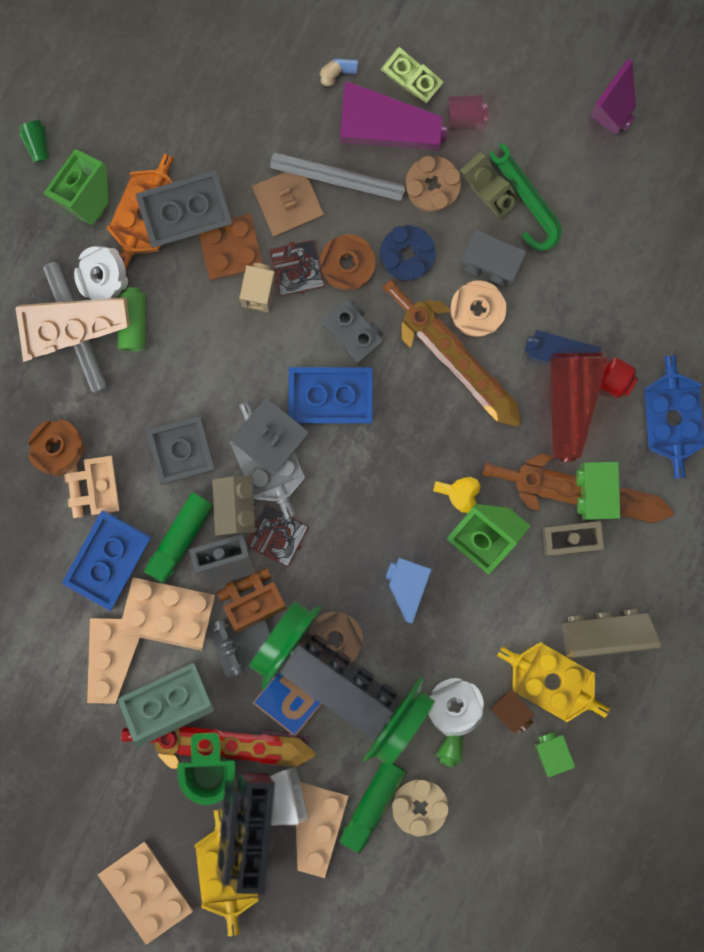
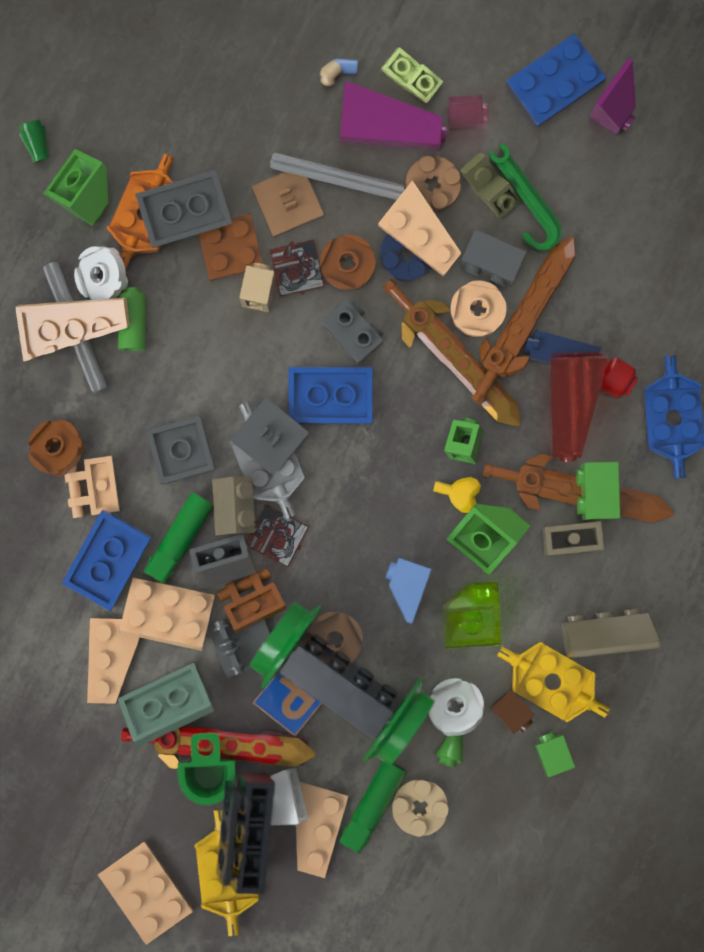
none -> light nougat wing [378,181,461,277]
none -> clear neon green slope [443,581,501,649]
none -> bright green brick [444,418,484,465]
none -> dark orange sword [471,236,575,405]
none -> blue plate [506,33,606,127]

